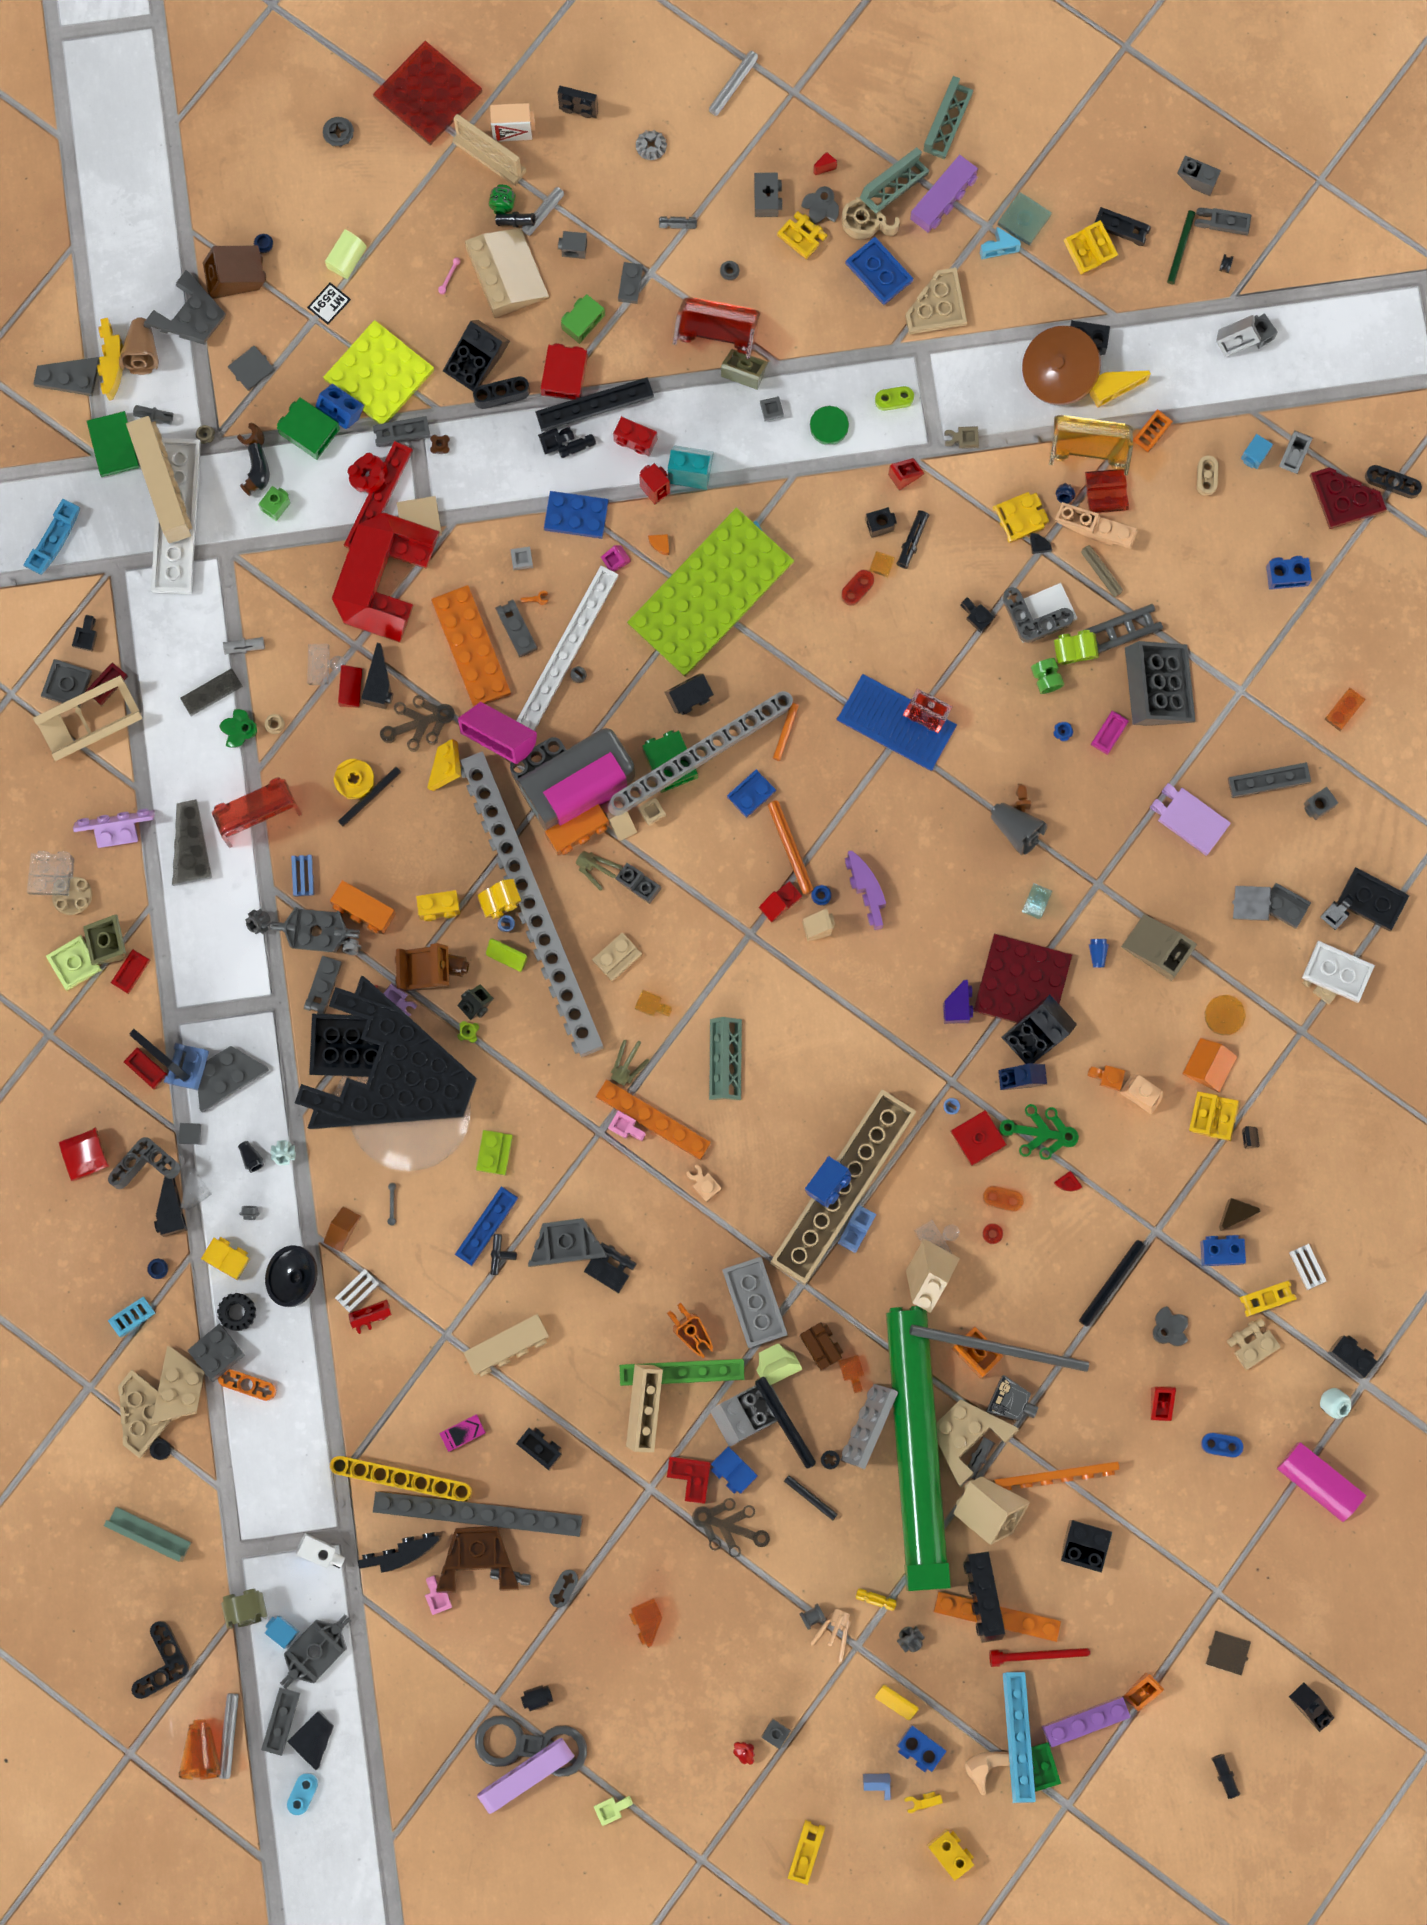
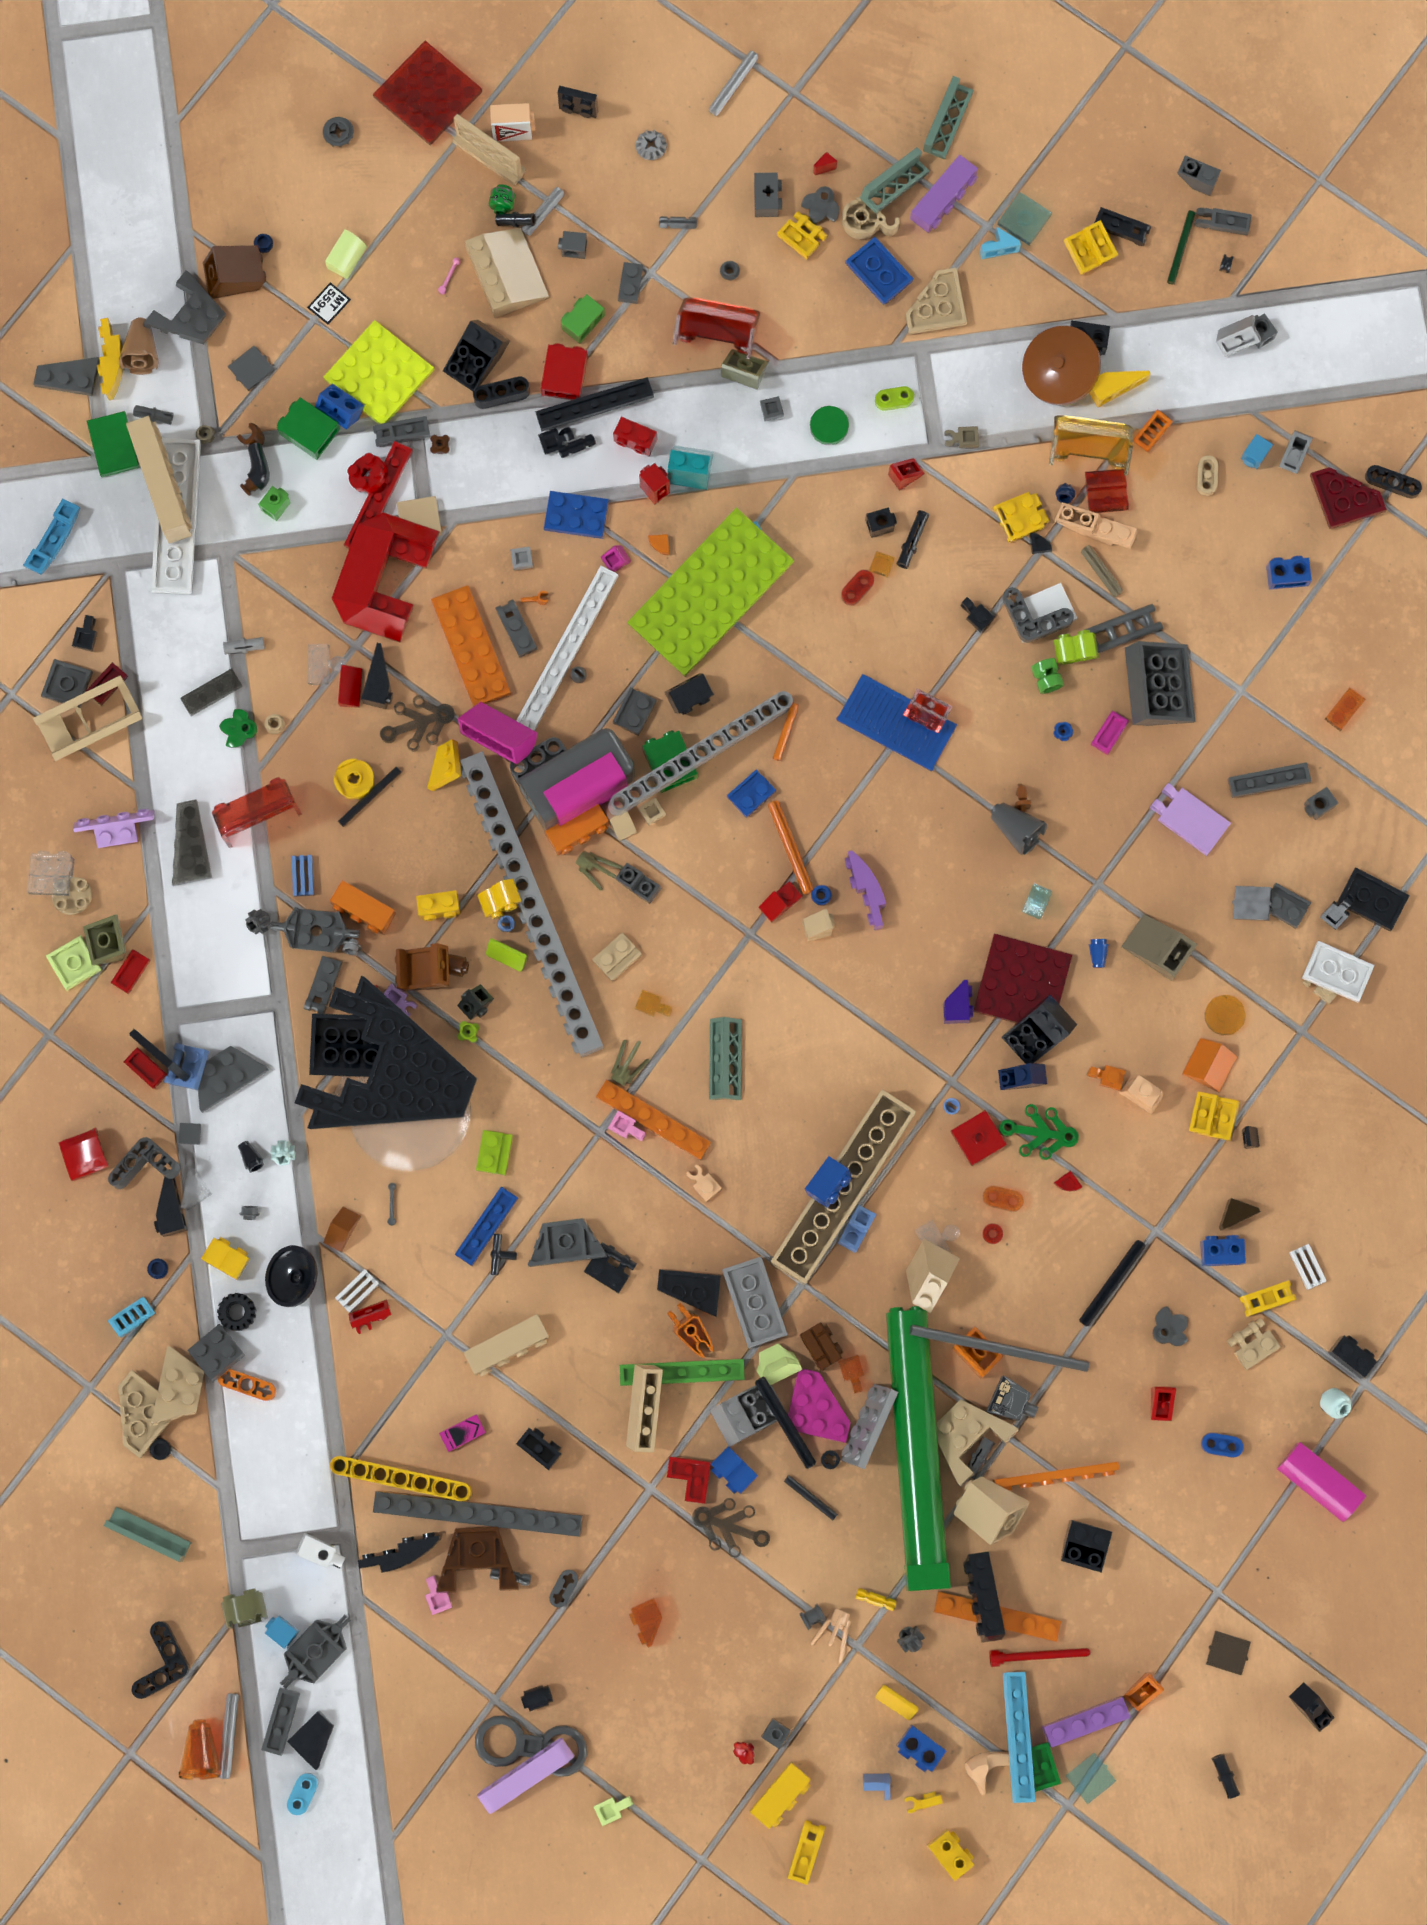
none -> dark grey plate [613,687,657,736]
none -> black wing [657,1269,721,1317]
none -> yellow brick [750,1762,811,1829]
none -> dark pink plate [788,1369,851,1443]
none -> clear light blue piece [1065,1753,1116,1804]

